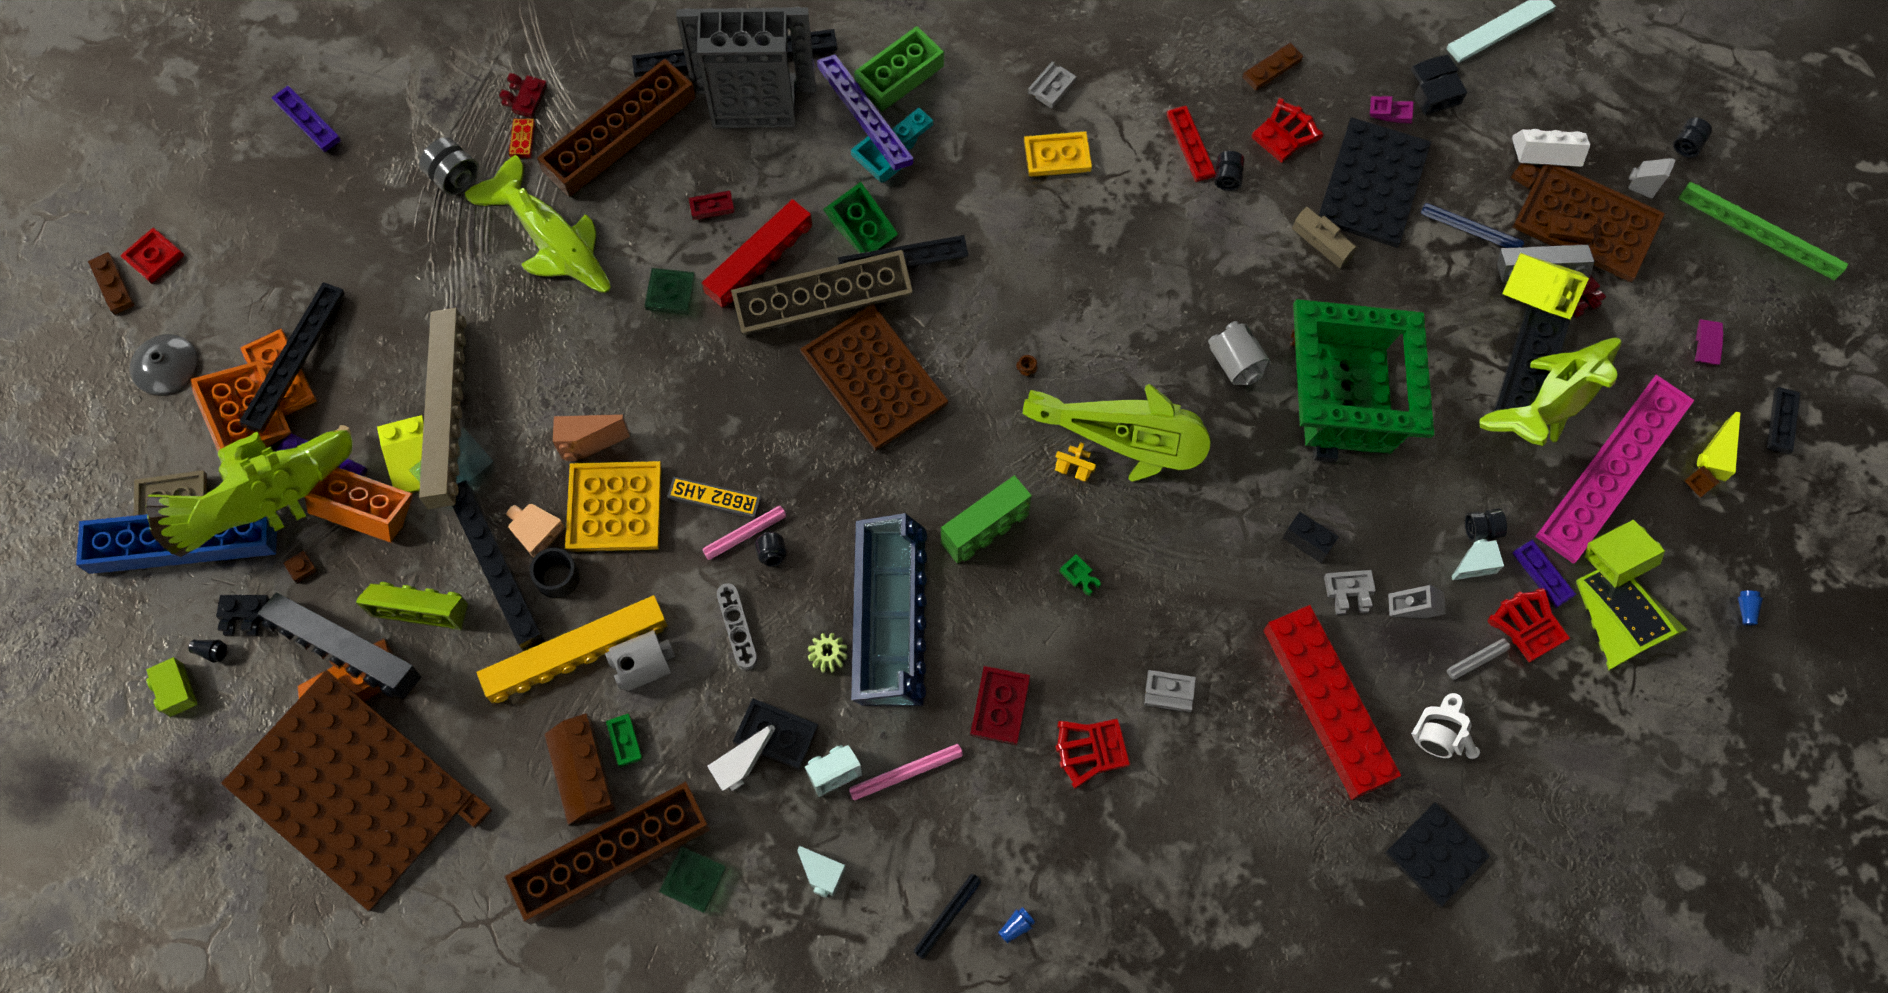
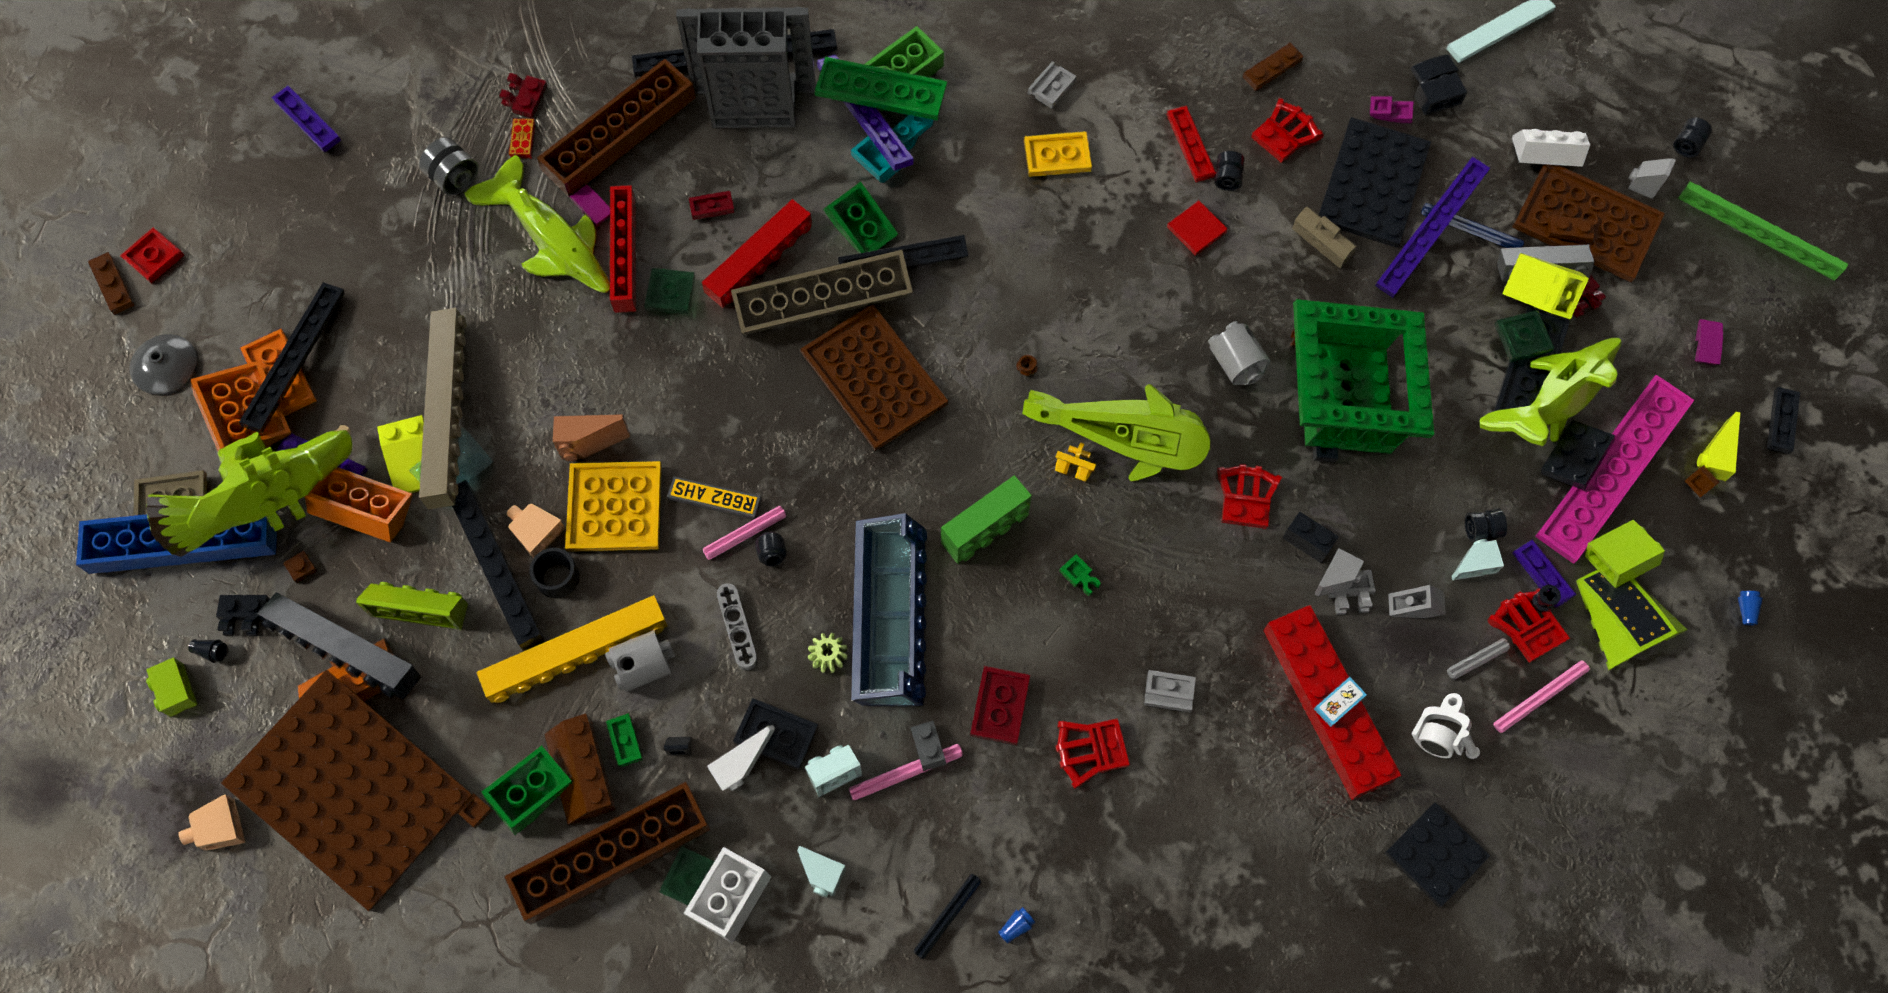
reddish brown plate [1511,163,1541,189] -> none
none -> light nougat torso [179,794,245,851]
none -> green slope [482,745,572,836]
none -> magenta slope [570,185,610,227]
none -> red brick [610,185,636,313]
none -> black slope [664,737,691,756]
none -> white slope [684,847,771,943]
none -> green plate [815,57,947,121]
none -> dark grey plate [910,721,946,771]
none -> red tile [1167,201,1228,256]
none -> red plate [1217,463,1282,529]
none -> tile [1314,677,1367,727]
none -> light grey slope [1315,548,1364,596]
none -> dark purple plate [1375,157,1490,298]
none -> bright pink axle [1493,660,1590,733]
none -> clear green plate [1494,310,1554,362]
none -> black bush [1532,585,1561,612]
none -> black plate [1541,420,1615,490]

